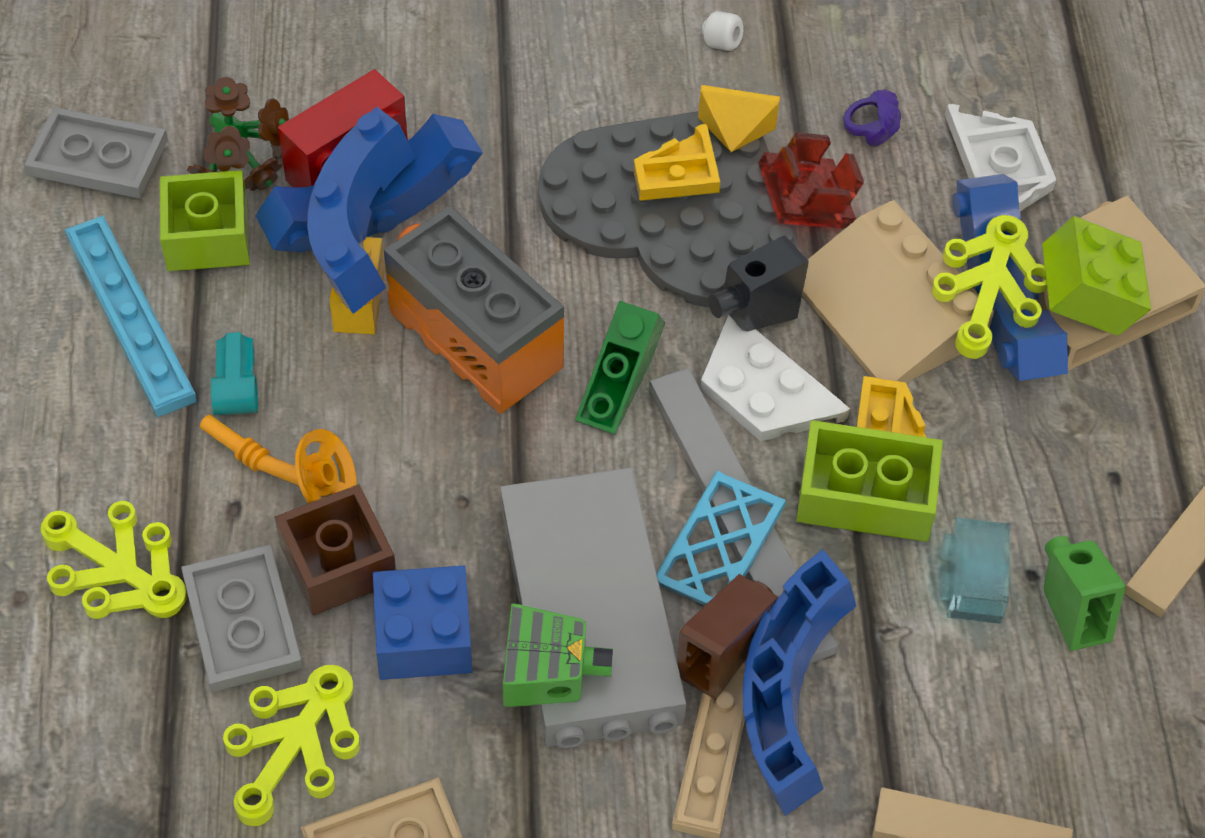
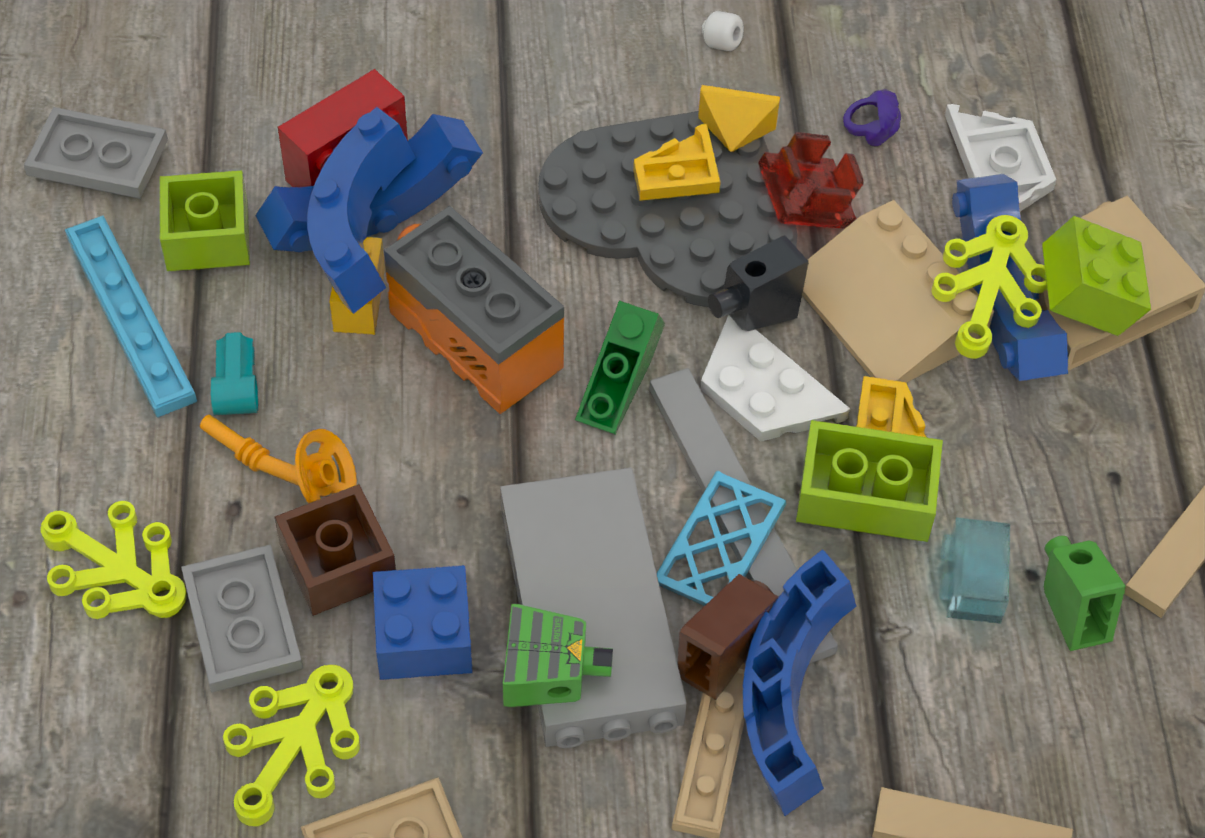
reddish brown plant [187,77,289,191] -> none

